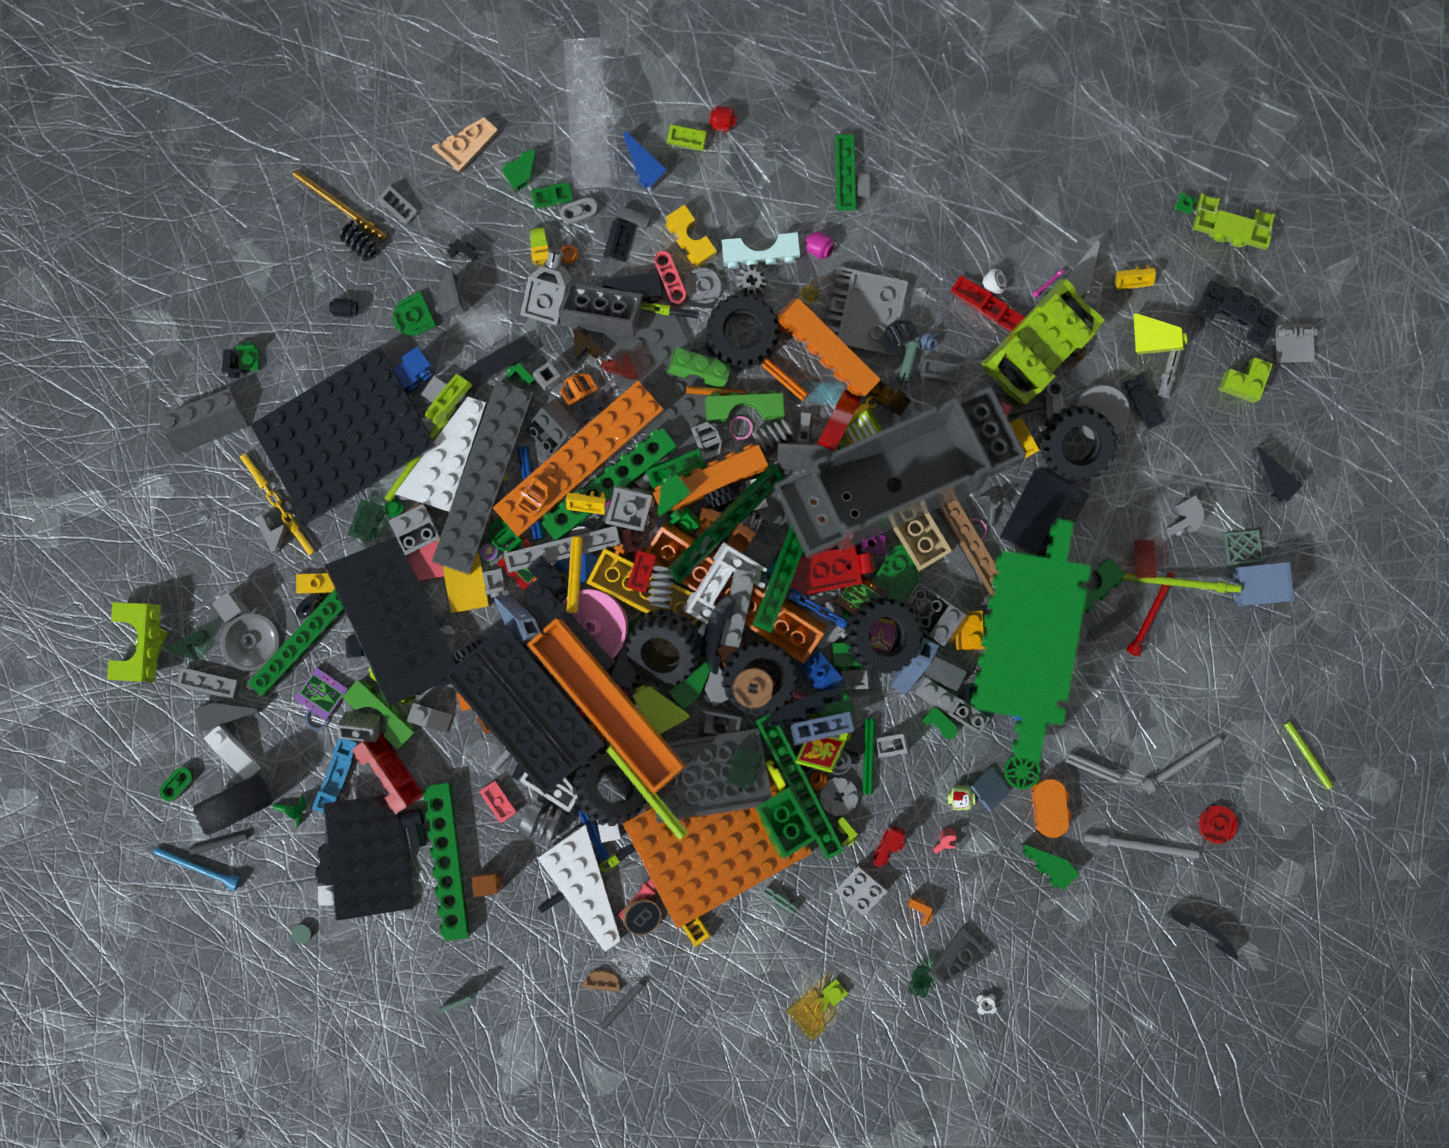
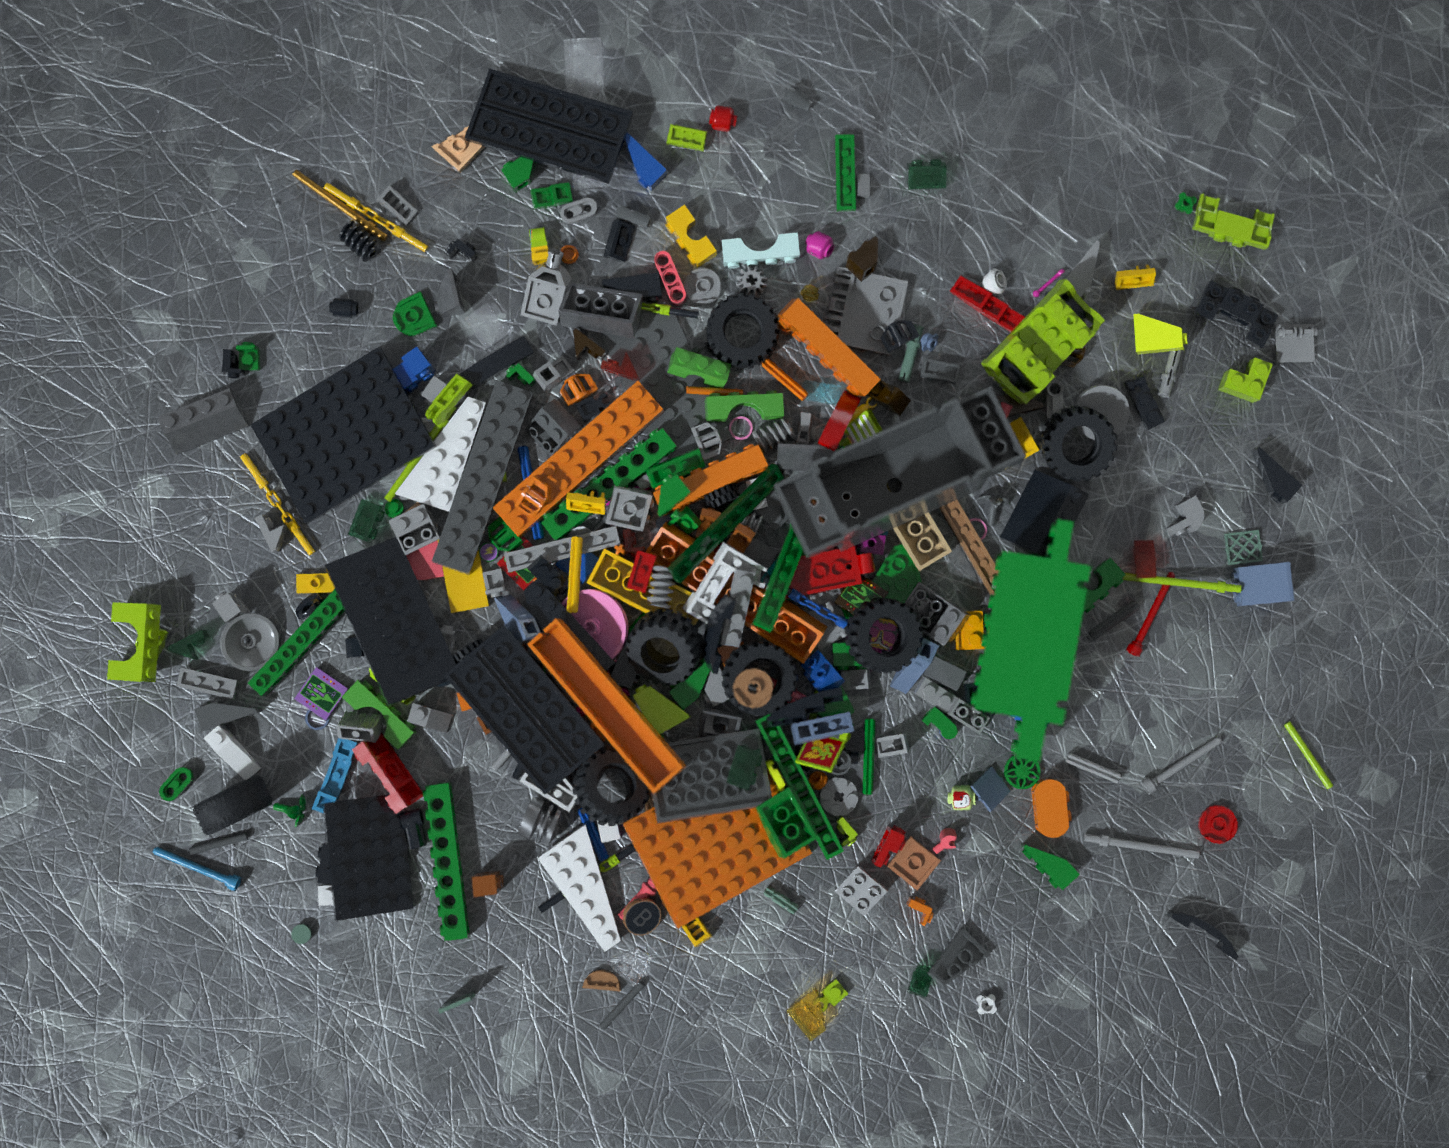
coral plate [479,780,517,824] -> none
lime axle [607,745,688,839] -> none
none -> yellow piece [324,182,429,252]
none -> black plate [465,68,633,184]
none -> dark brown slope [846,236,878,282]
none -> nougat tile [887,836,941,891]
none -> clear green bracket [907,159,947,190]

